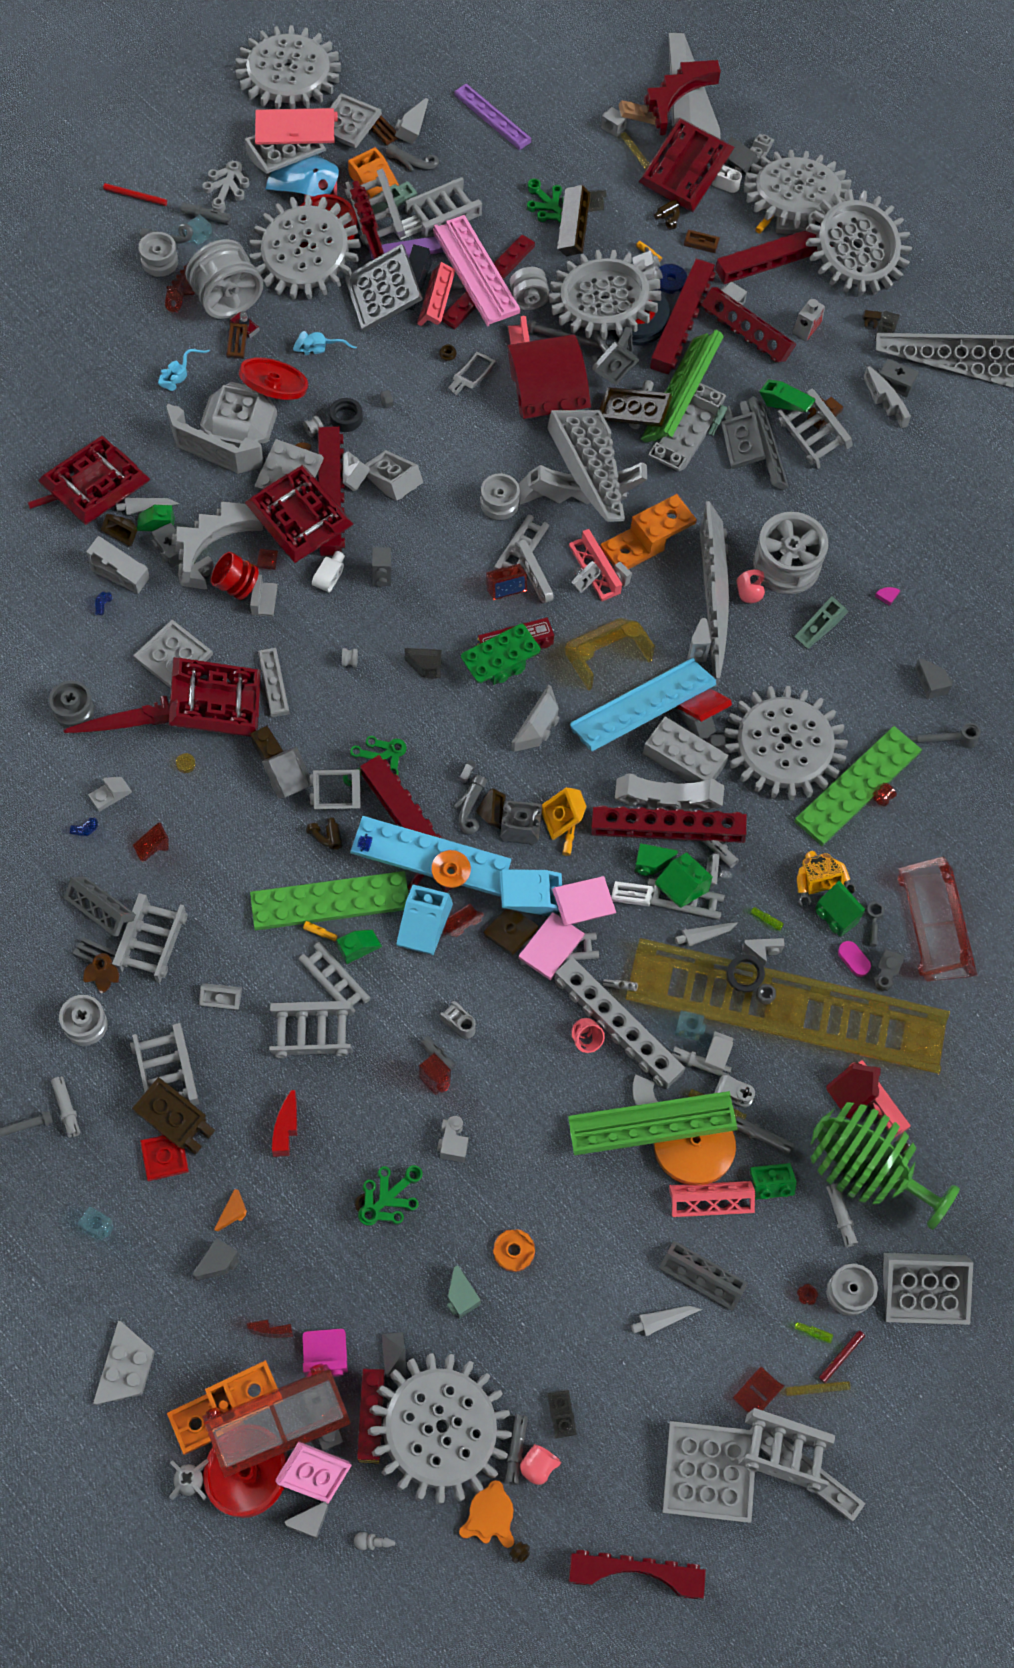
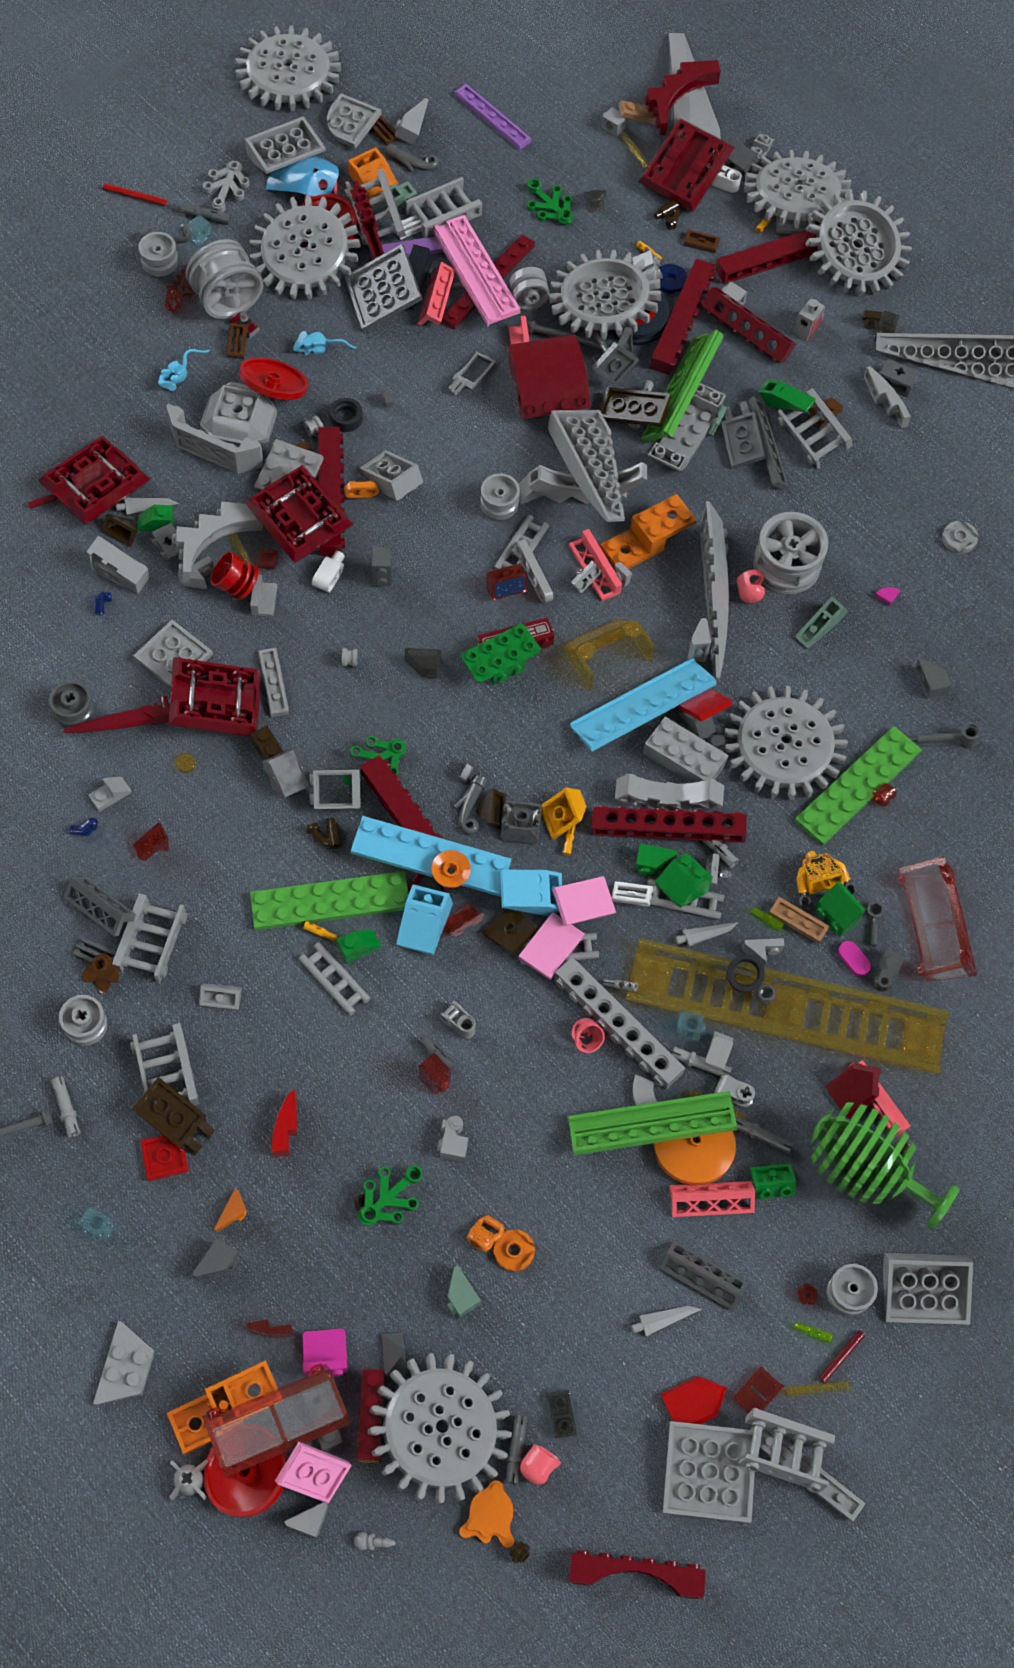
coral door [255,108,338,145] -> none
light grey fence [269,1001,353,1058] -> none
light grey slope [343,451,370,491] -> none
clear blue plate [357,833,373,852] -> none
dark brown plate [439,344,457,361] -> none
light grey wedge [511,685,560,752] -> none
brick [557,185,591,257] -> none
light grey pin [826,1183,858,1247] -> none
none -> clear yellow bar [230,533,252,564]
none -> orange plate [344,481,379,498]
none -> orange piece [466,1215,505,1252]
none -> red tile [660,1376,727,1424]
none -> medium nougat plate [768,897,830,944]
none -> light grey tile [942,521,978,554]

